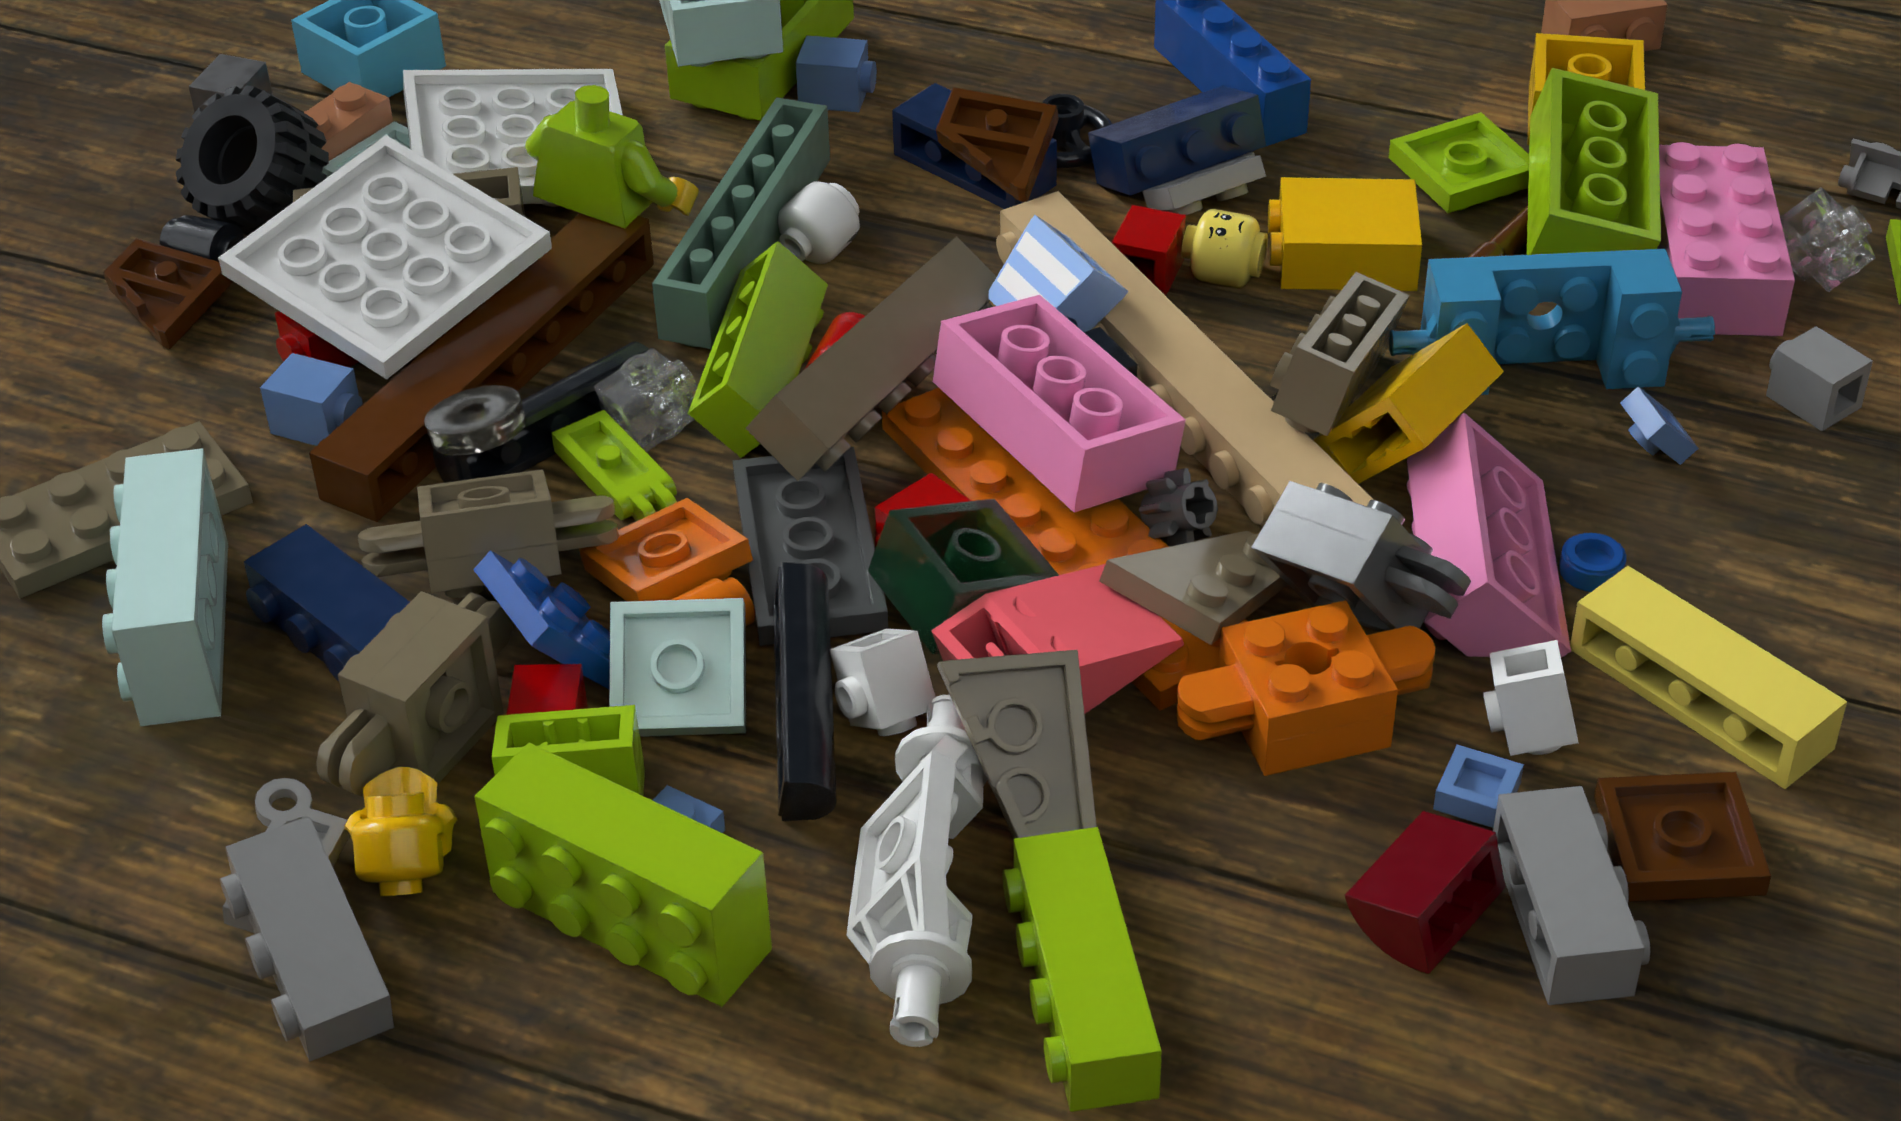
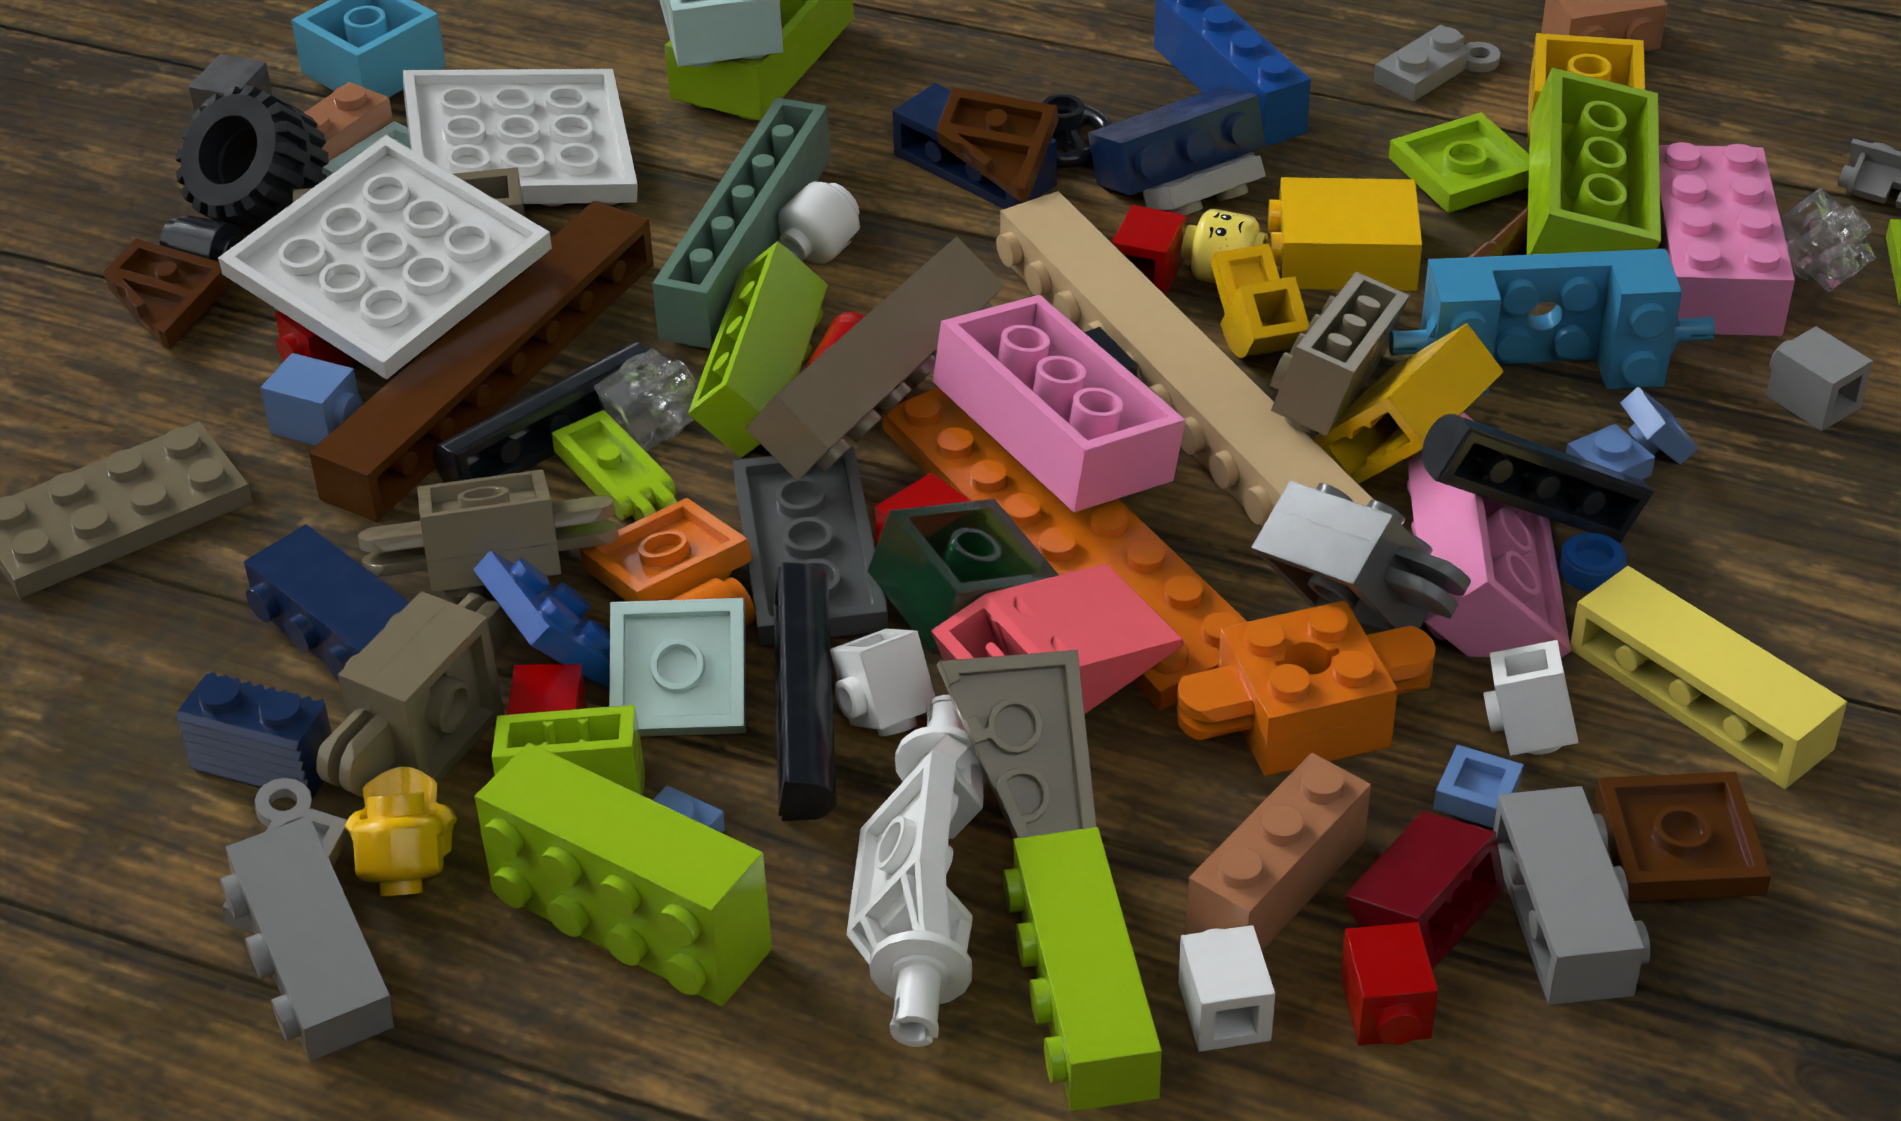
light aqua brick [102,448,228,726] -> none
clear smoke piece [424,385,527,456] -> none
lime torso [525,85,699,229] -> none
medium blue brick [795,35,877,112] -> none
light blue torso [988,215,1128,332] -> none
dark tan wing [1099,531,1288,645] -> none
dark grey gear [1139,468,1218,547] -> none
none -> dark blue brick [175,672,332,799]
none -> white brick [1178,925,1275,1052]
none -> nougat brick [1186,753,1371,951]
none -> yellow brick [1210,243,1309,358]
none -> red brick [1340,922,1438,1046]
none -> light grey hinge [1374,25,1501,102]
none -> black brick [1422,414,1655,543]
none -> medium blue plate [1566,424,1655,480]

